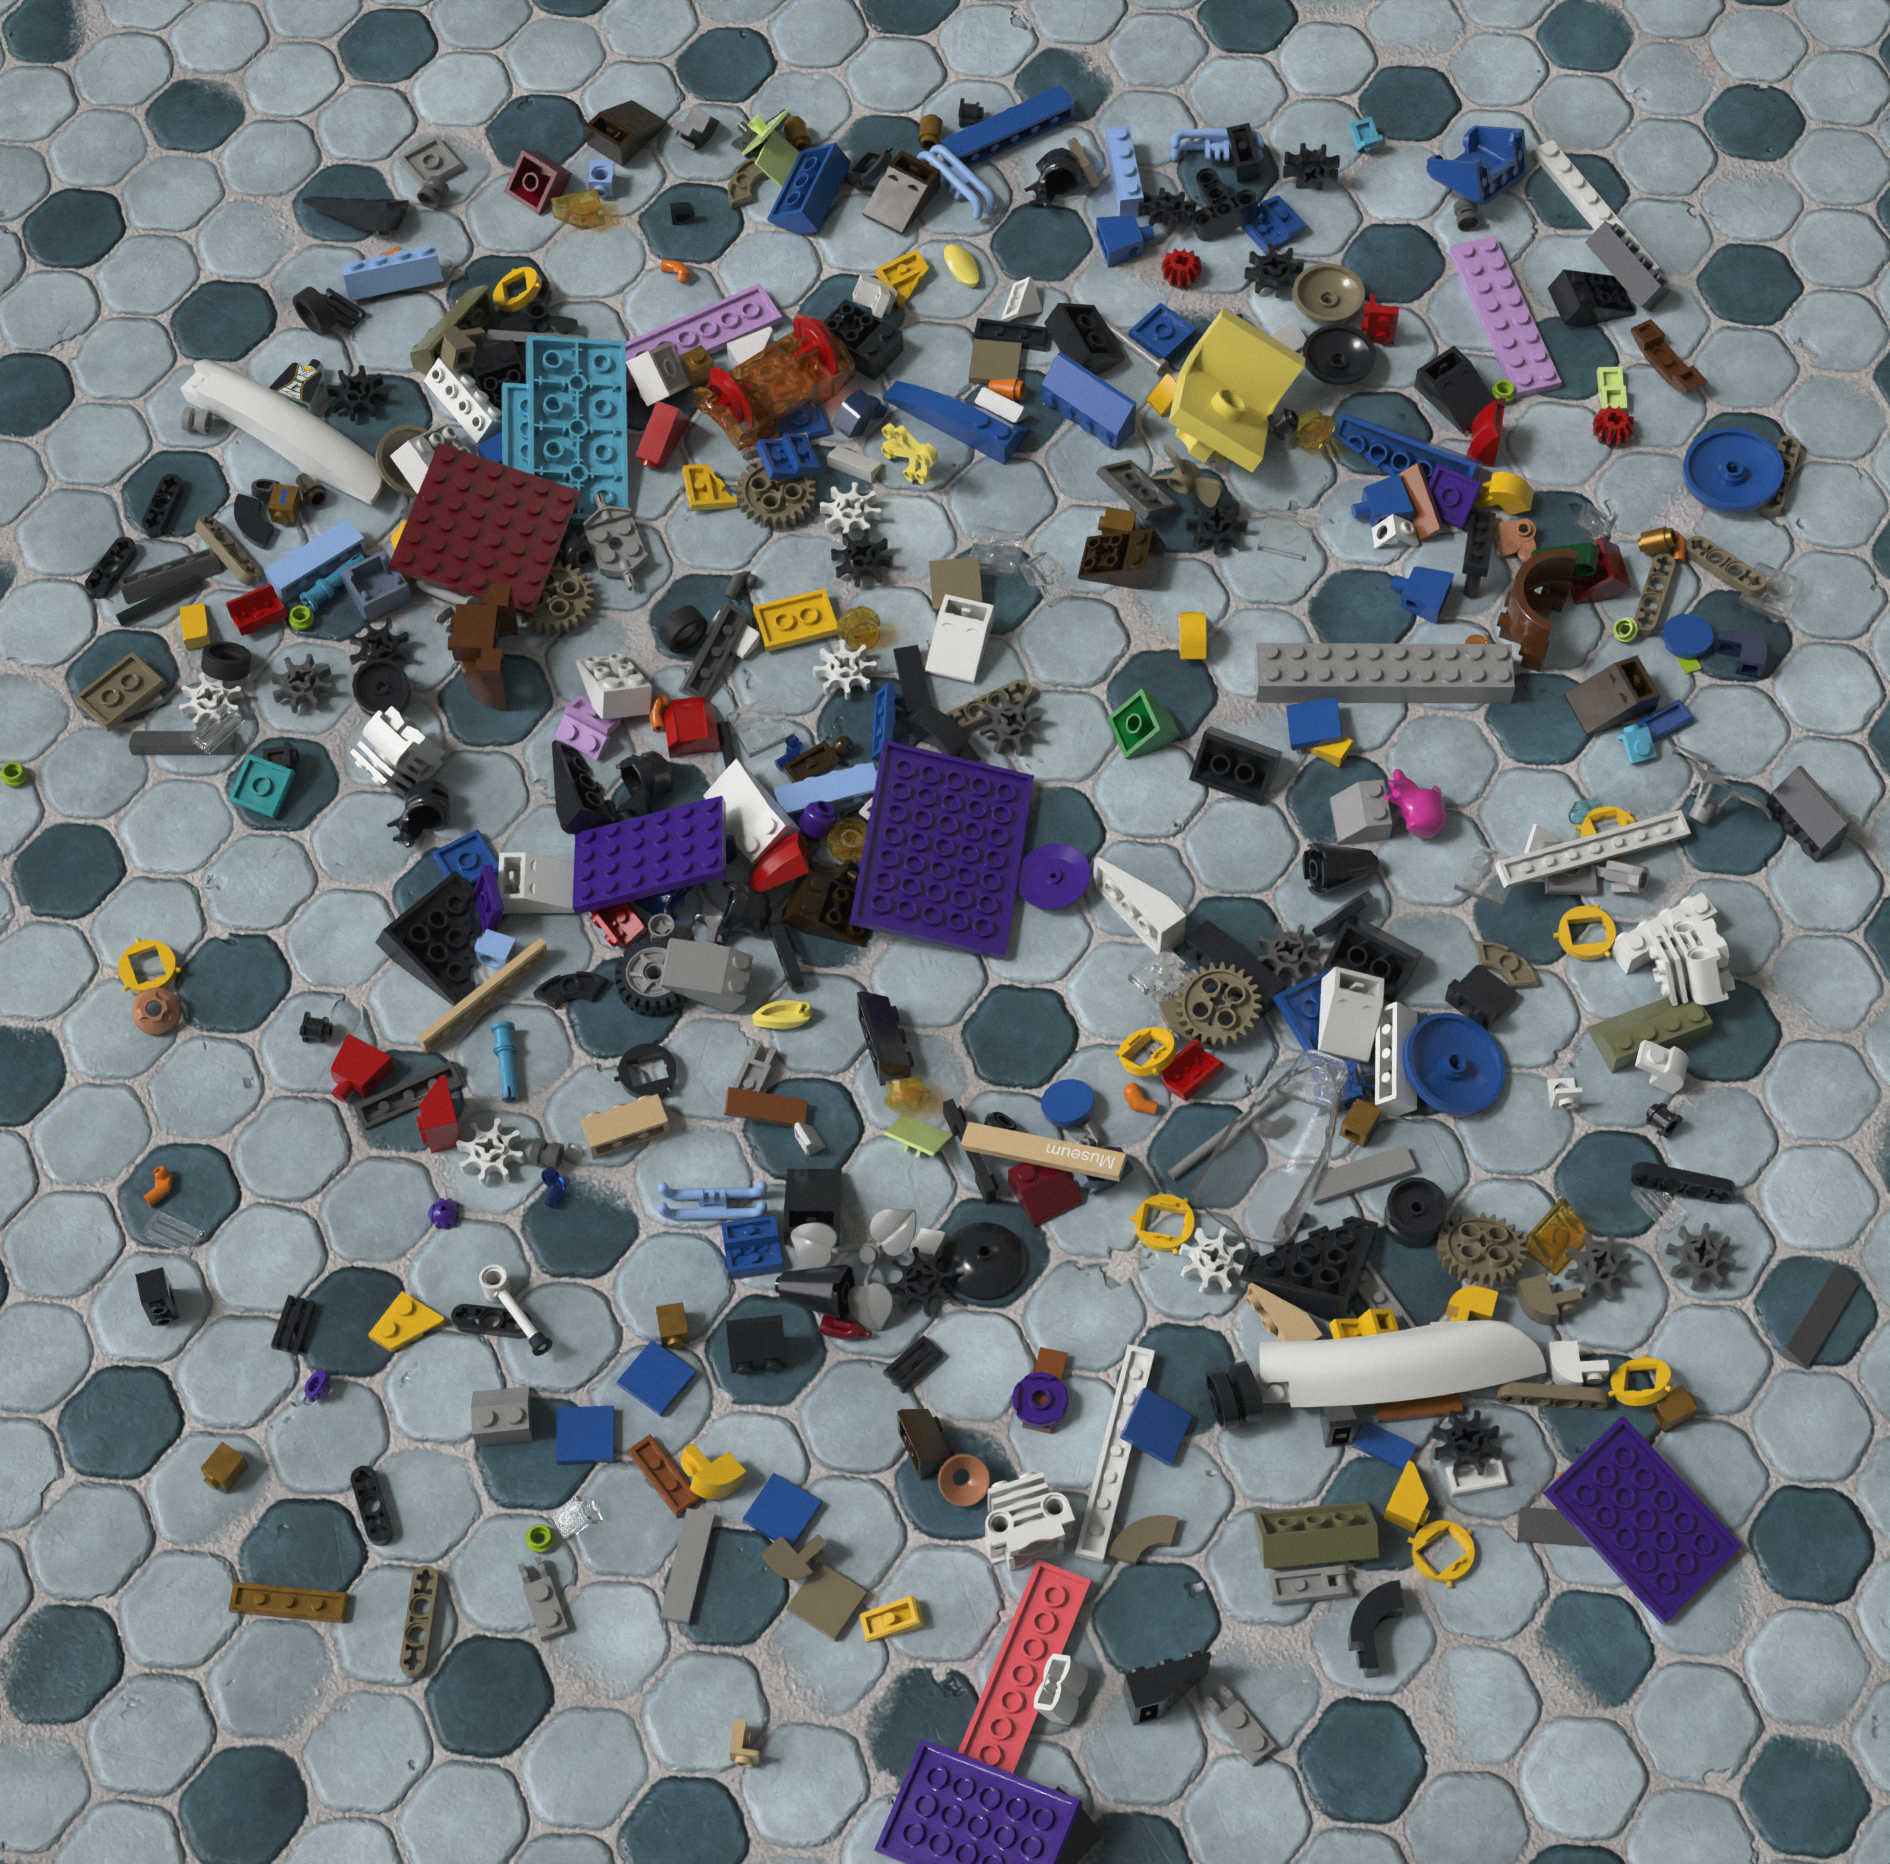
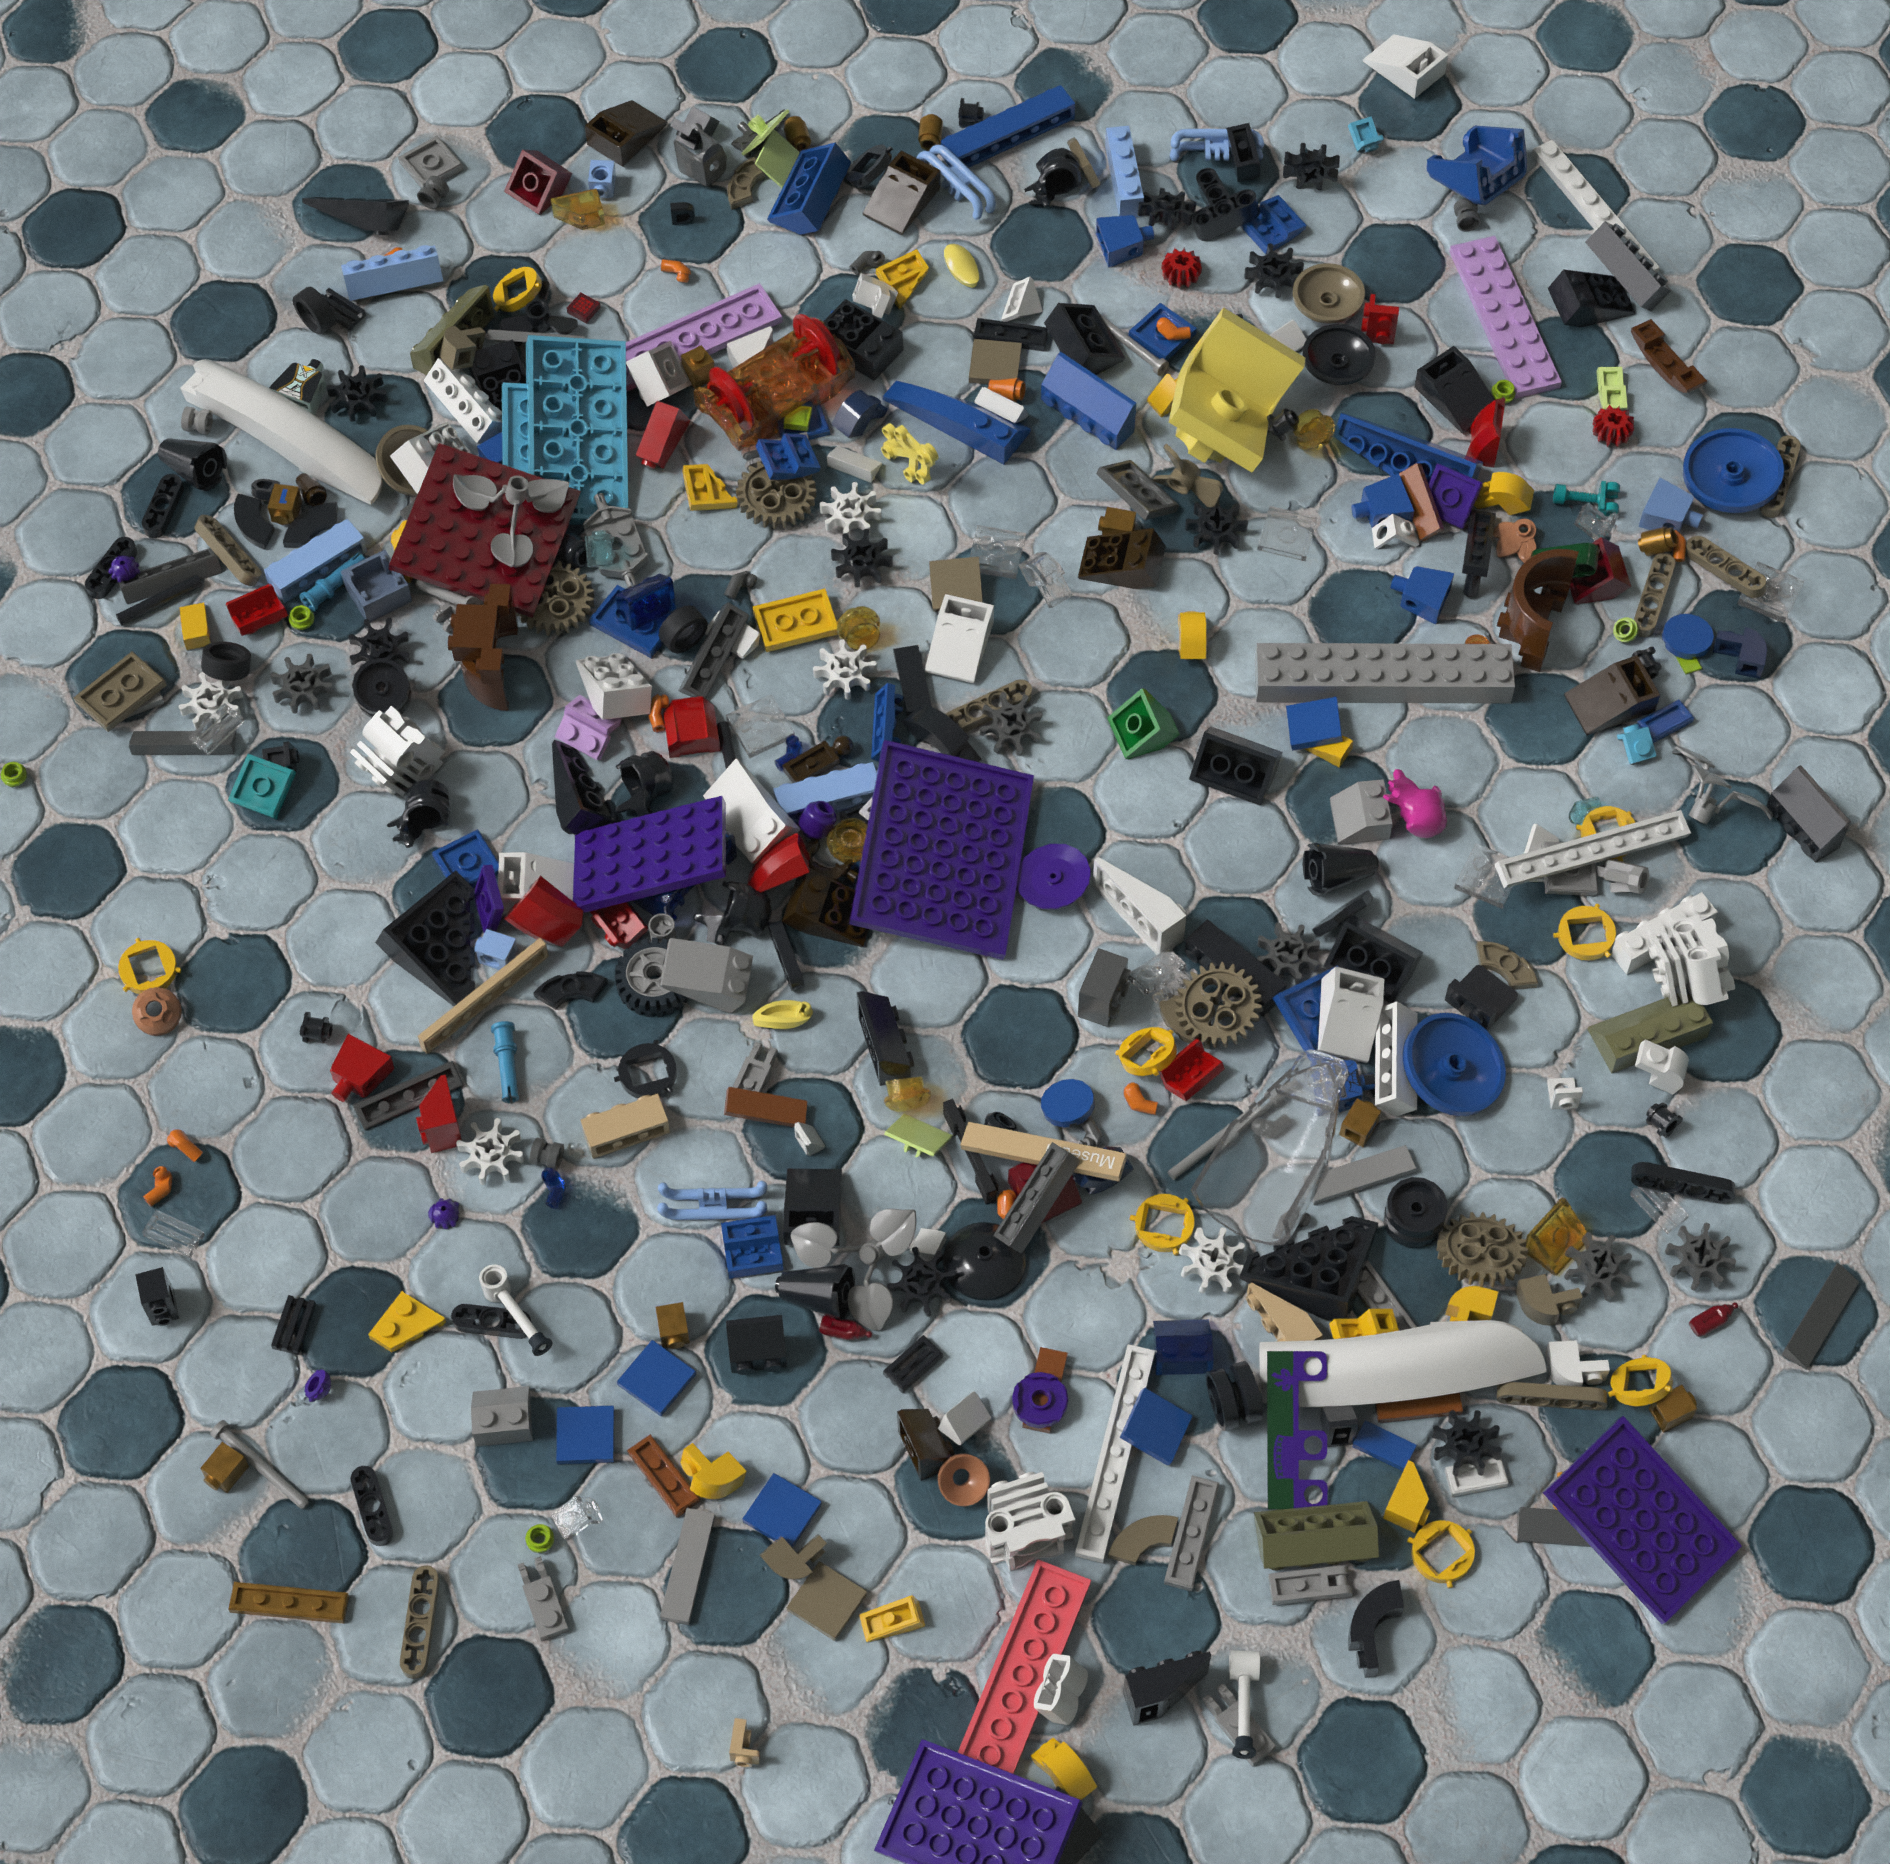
none -> dark purple animal [108,556,140,583]
none -> black cone [158,438,227,491]
none -> orange arm [167,1129,203,1162]
none -> light grey bar [210,1420,309,1509]
none -> black tile [283,502,338,548]
none -> light grey plant [453,474,569,567]
none -> red slope [505,875,583,947]
none -> tile [567,292,601,324]
none -> clear light blue bracket [585,530,614,567]
none -> blue tile [589,585,671,658]
none -> clear blue slope [616,573,676,631]
none -> dark grey piece [674,123,727,187]
none -> lime tile [784,404,812,431]
none -> dark grey arm [849,251,885,274]
none -> white slope [938,1391,991,1445]
none -> dark grey slope [993,1142,1080,1253]
none -> orange arm [997,1189,1017,1219]
none -> yellow brick [1031,1738,1097,1800]
none -> dark grey brick [1078,948,1131,1027]
none -> clear blue slope [1153,1319,1214,1375]
none -> orange arm [1156,317,1191,340]
none -> light grey tile [1164,1475,1219,1592]
none -> white piece [1229,1650,1260,1759]
none -> piece [1267,1351,1328,1509]
none -> white slope [1363,34,1448,99]
none -> teal bar [1553,481,1620,519]
none -> black brick [1632,647,1662,680]
none -> medium blue torso [1639,478,1703,533]
none -> dark red piece [1689,1302,1739,1337]

